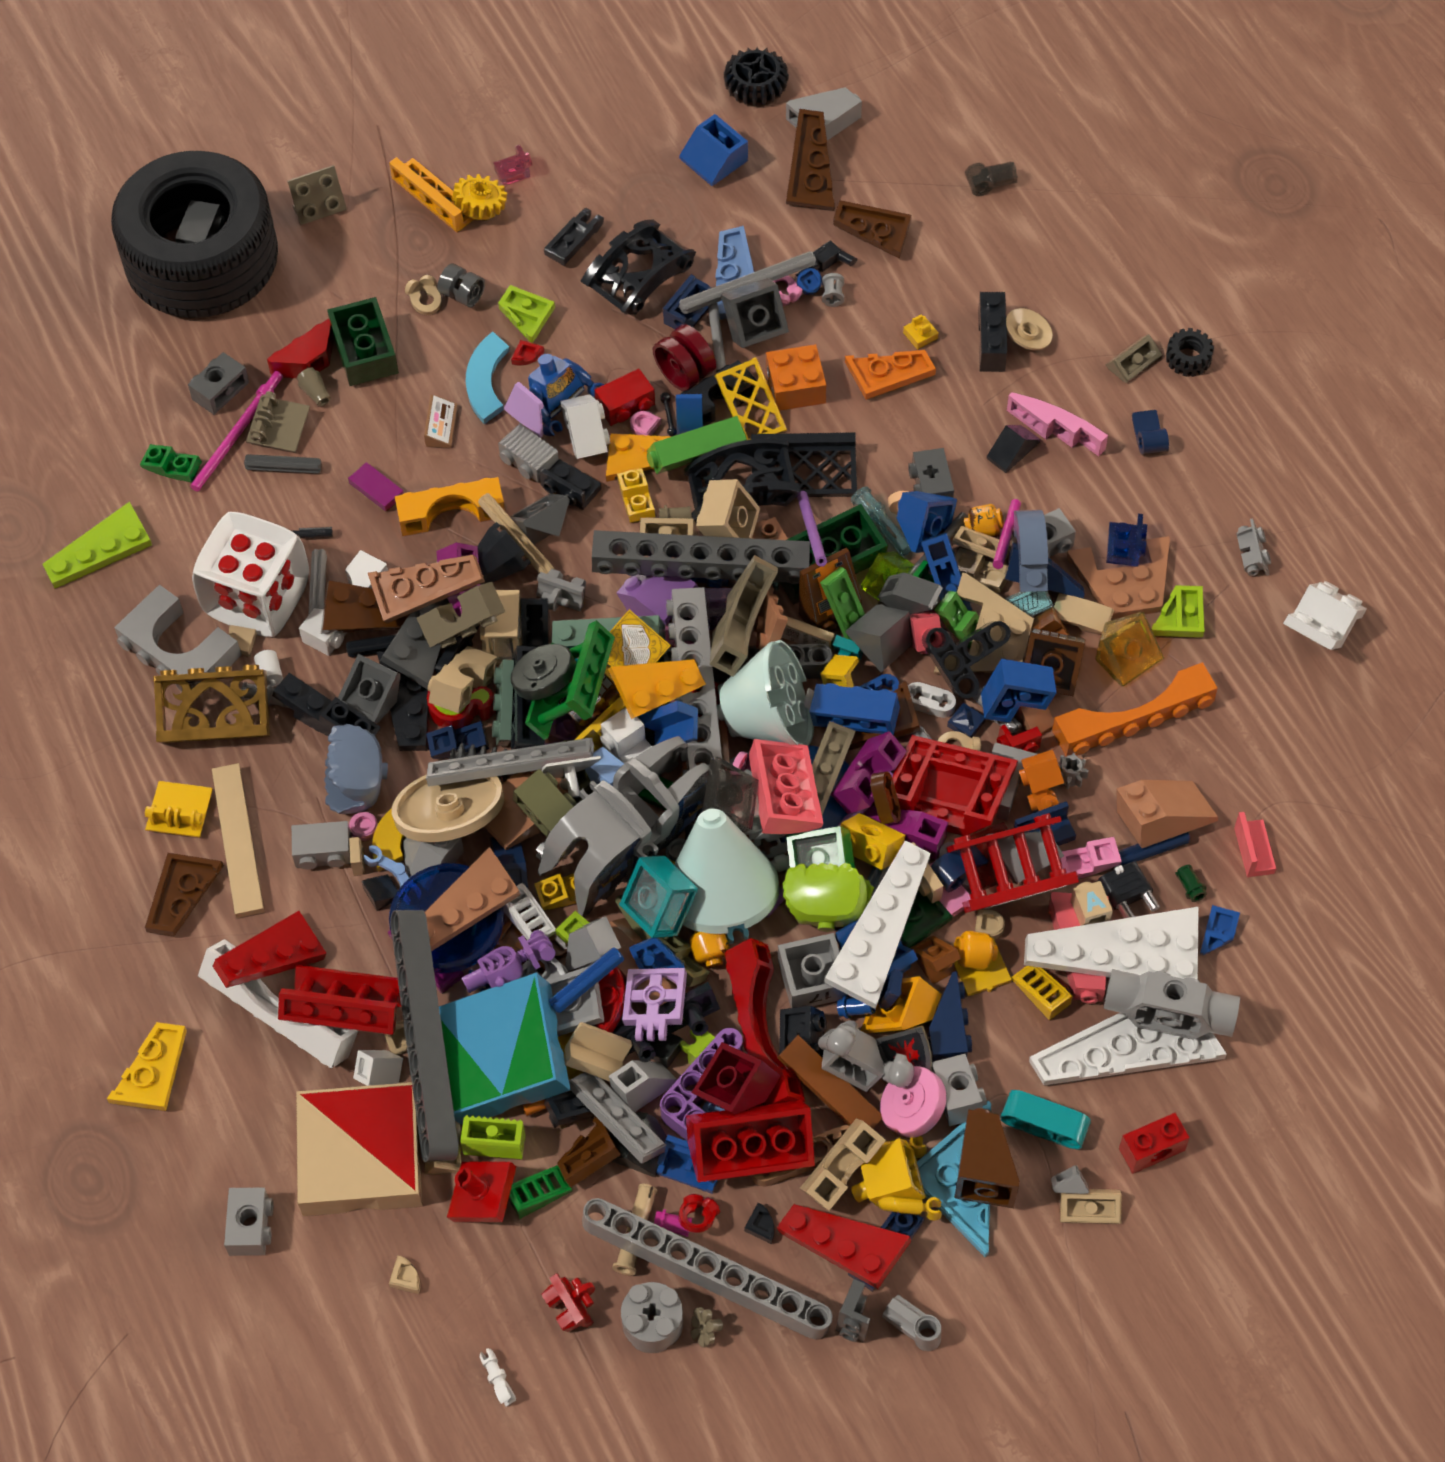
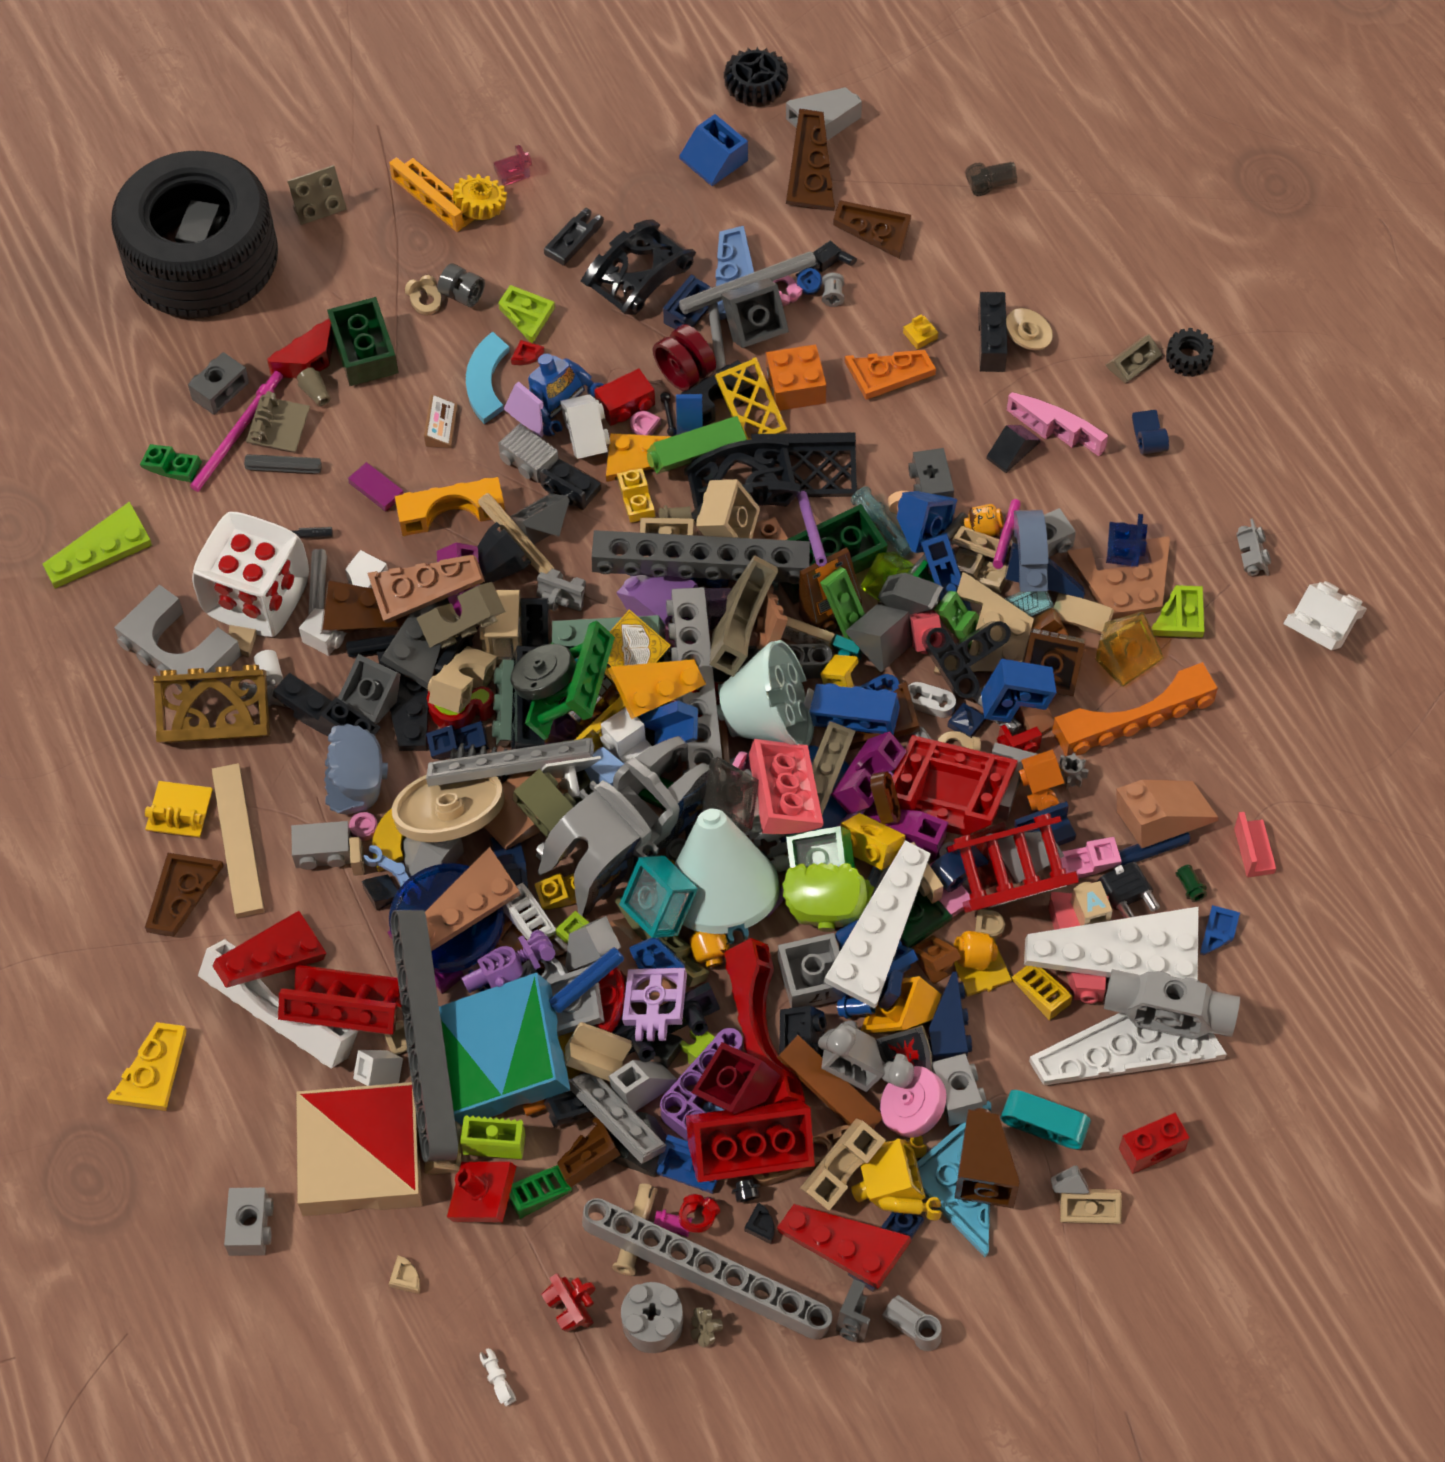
none -> black plate [731,1179,761,1203]

